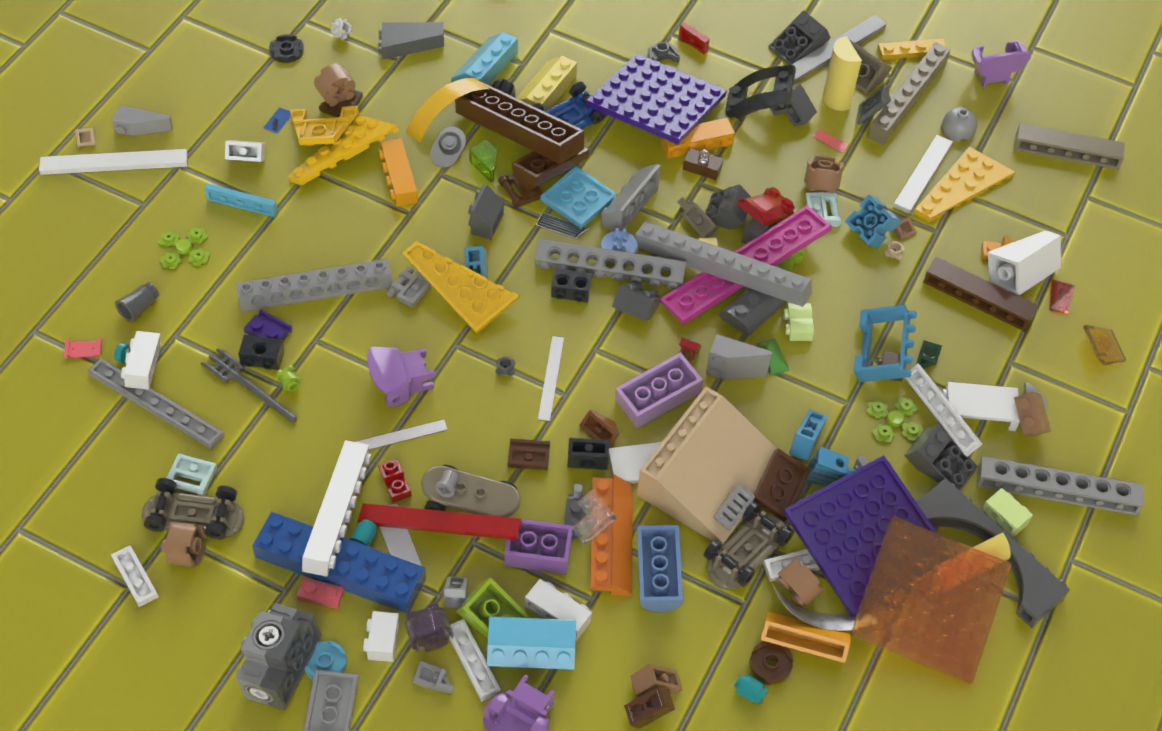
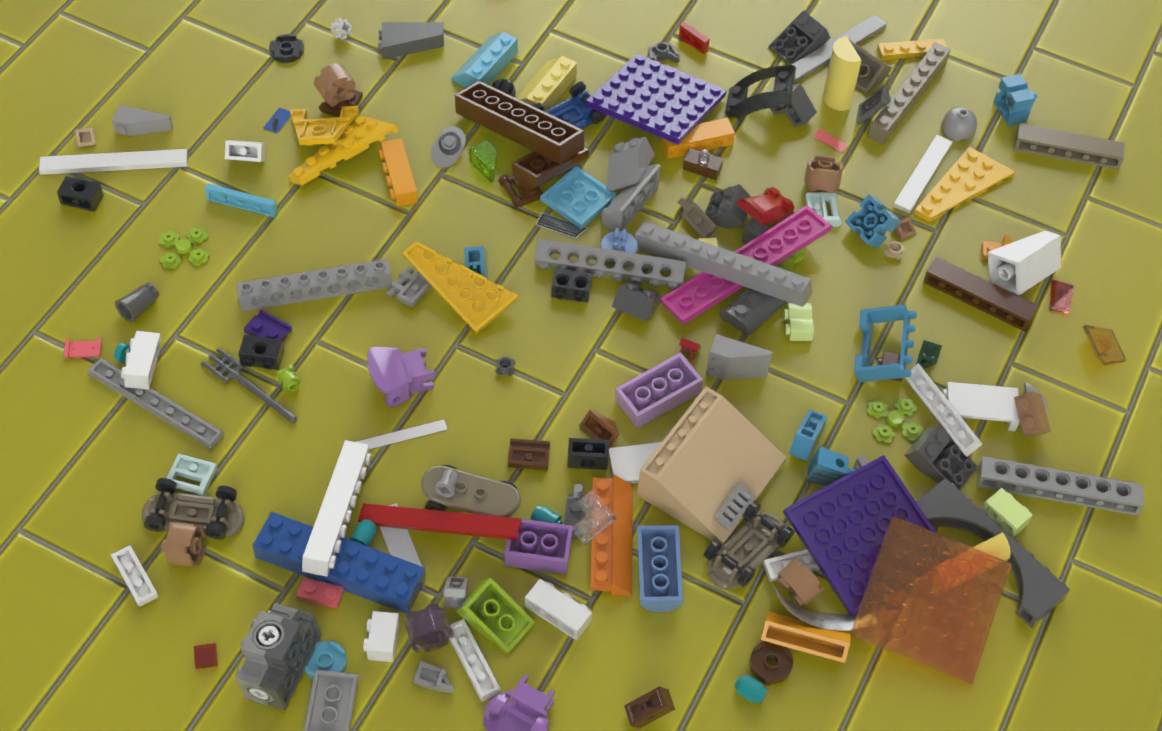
red slope [378,459,412,502] -> none
yellow sticker [406,78,489,143] -> none
dark grey slope [468,184,504,240] -> none
medium azure slope [487,616,576,670] -> none
white sticker [538,336,564,421] -> none
medium nougat slope [630,664,682,697] -> none
reddish brown plate [753,448,810,521] -> none
bright green slope [757,339,789,375] -> none
medium lavender piece [971,40,1031,88] -> none
none -> black brick [57,176,104,212]
none -> clear red tile [194,643,218,669]
none -> teal brick [531,505,563,524]
none -> light grey slope [606,137,655,192]
none -> dark azure brick [994,74,1037,126]

